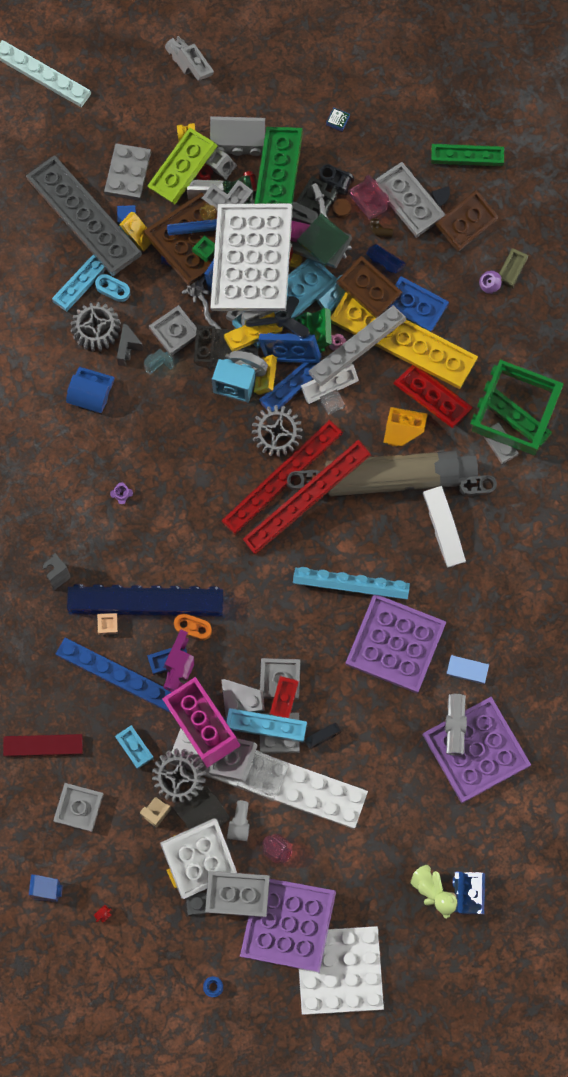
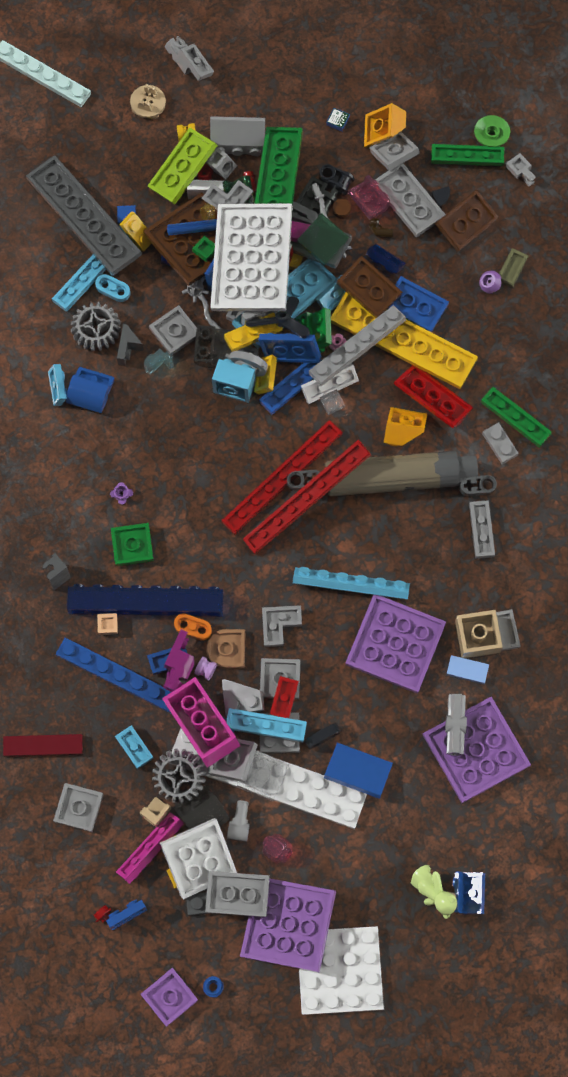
slope [29,875,63,902] -> none
light grey plate [104,144,151,201] -> none
light grey gear [252,405,303,457] -> none
white slope [423,486,466,568] -> none
green window [470,360,564,456] -> none
none -> medium azure plate [48,364,67,406]
none -> blue plate [106,899,147,931]
none -> green plate [111,523,154,566]
none -> dark pink plate [116,812,184,884]
none -> tan plate [130,84,166,119]
none -> medium lavender plate [141,968,198,1027]
none -> lavender wheel [194,657,217,681]
none -> medium nougat tile [206,629,245,669]
none -> light grey plate [262,606,302,647]
none -> blue tile [324,743,393,799]
none -> light orange slope [364,103,406,148]
none -> light grey plate [370,131,419,171]
none -> tan brick [455,610,503,658]
none -> light grey plate [469,500,495,559]
none -> bright green dish [474,115,510,147]
none -> light grey tile [496,609,521,651]
none -> light grey plate [506,153,536,187]

